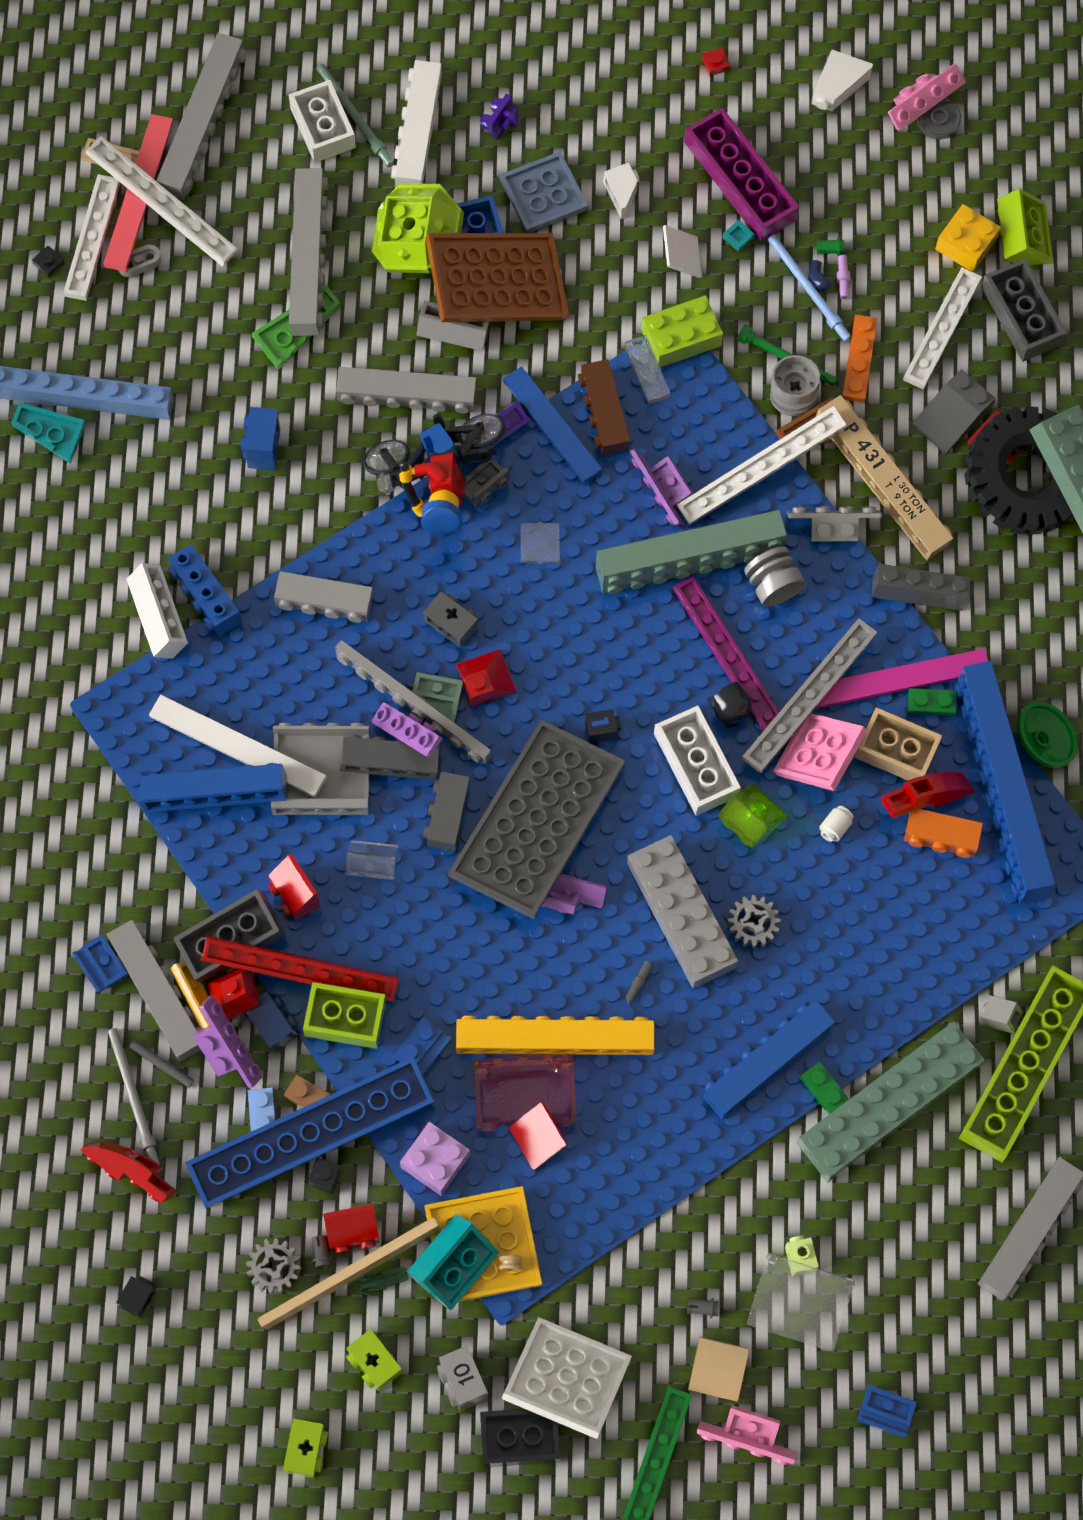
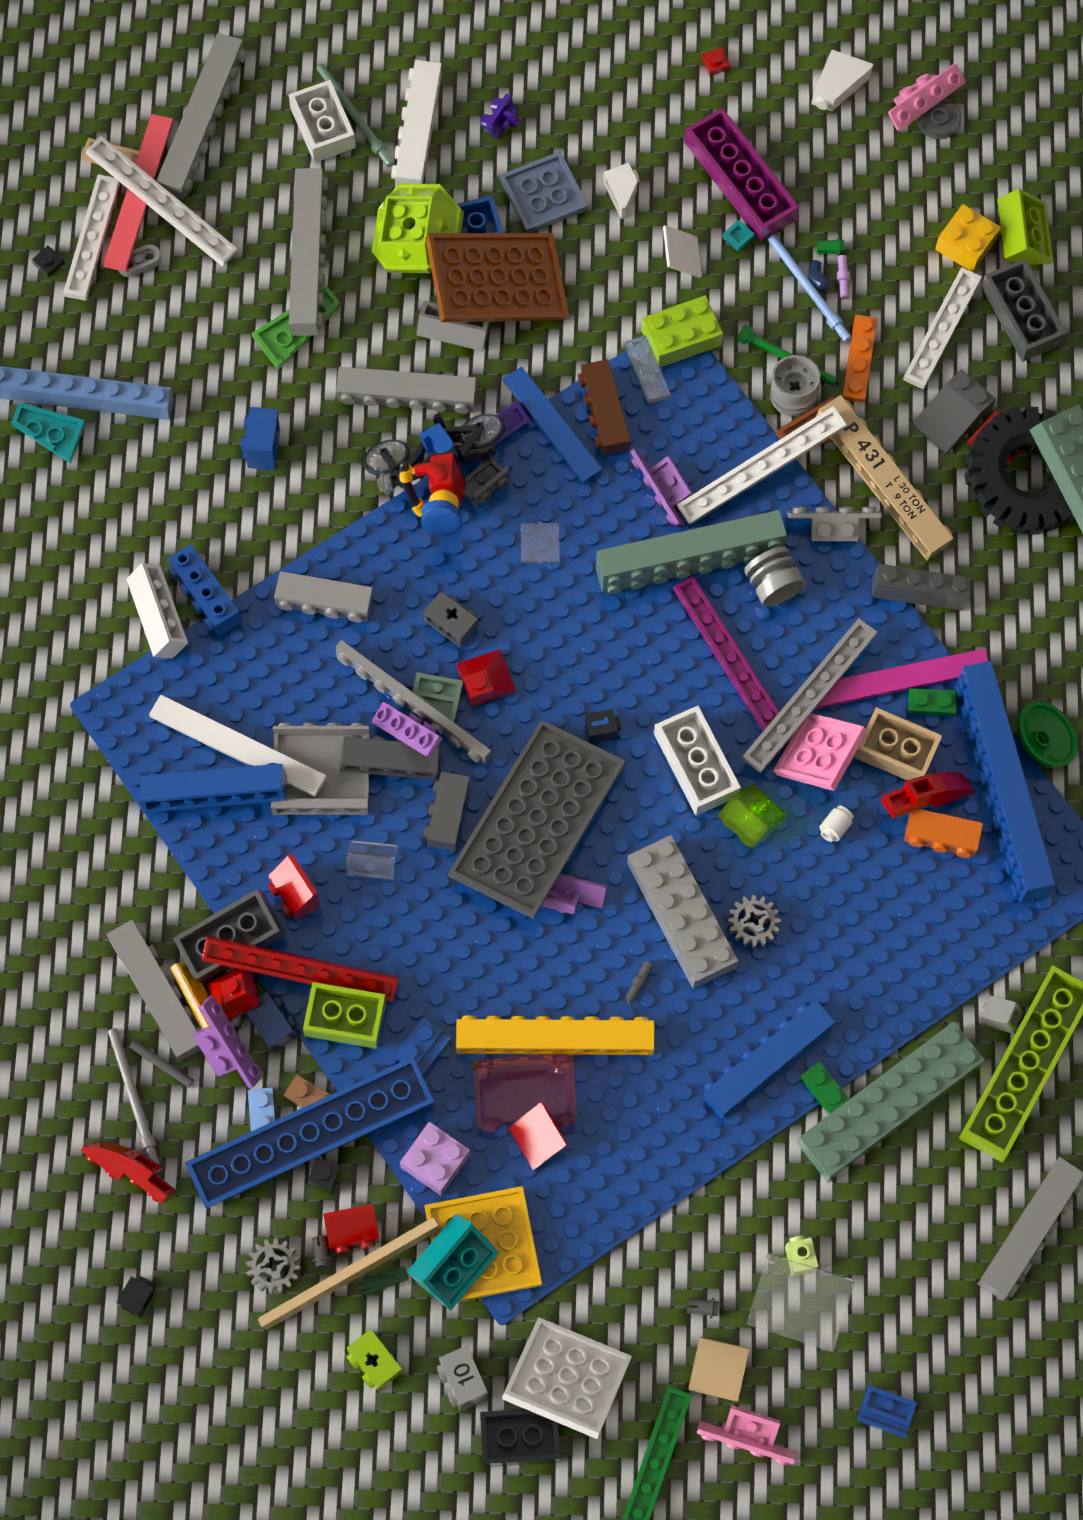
blue plate [72,934,128,995] -> none
lime brick [283,1419,328,1478] -> none
tan bush [499,1255,522,1272] -> none
black helmet [707,682,752,729] -> none

